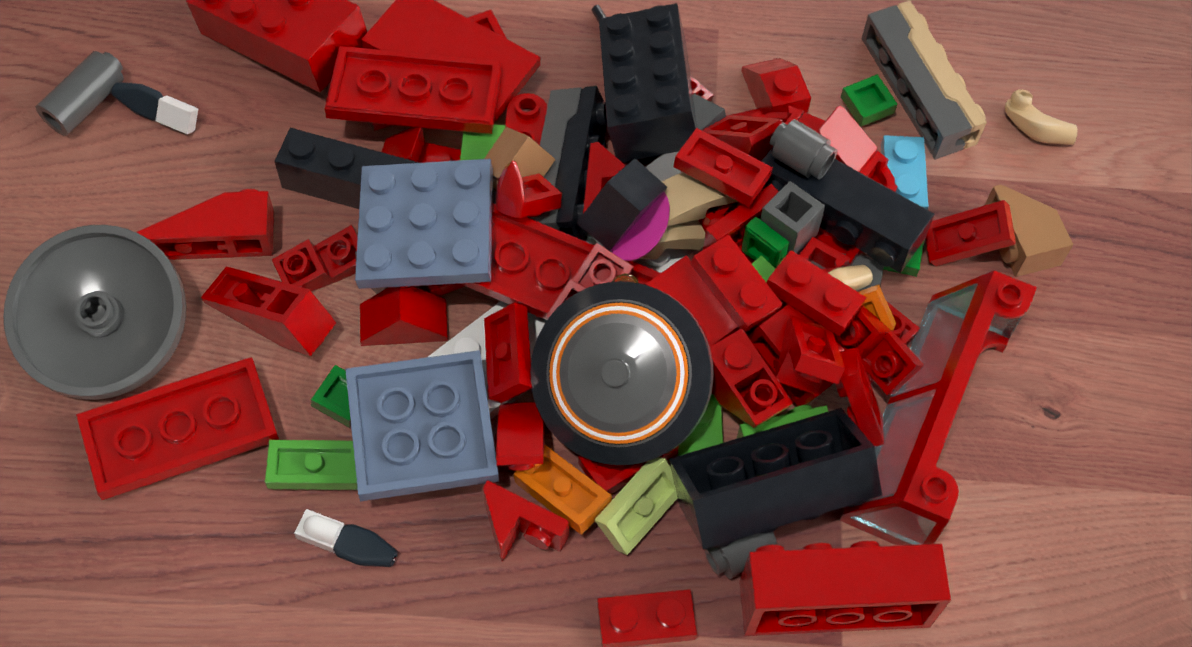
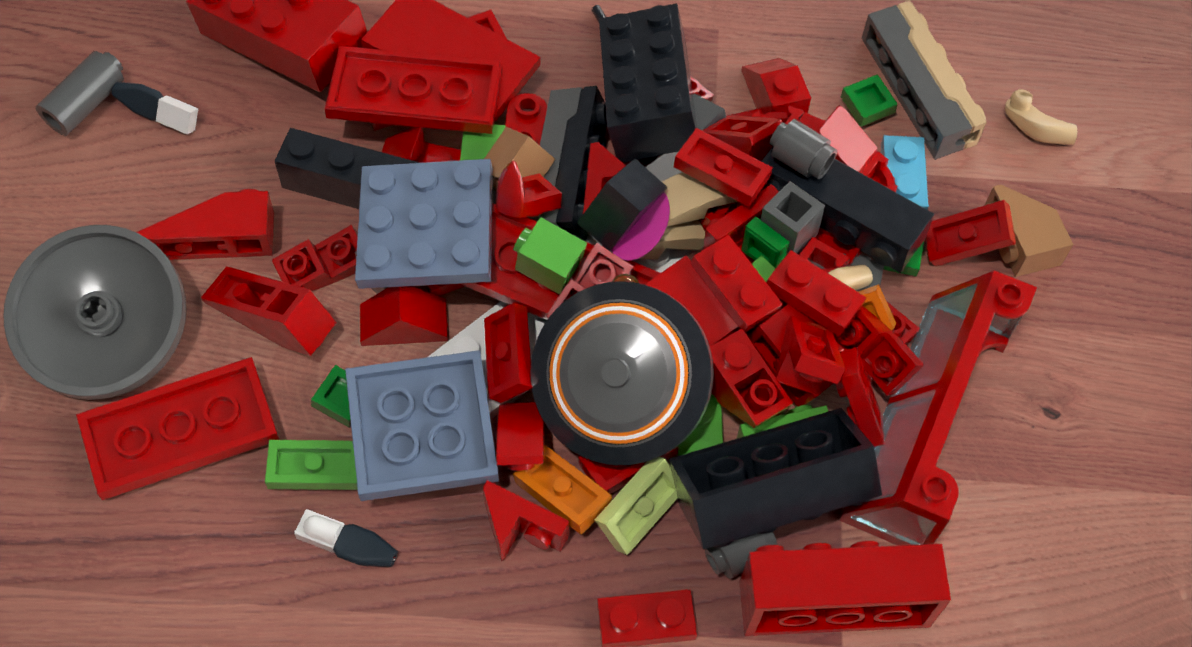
none -> bright green brick [513,217,587,294]

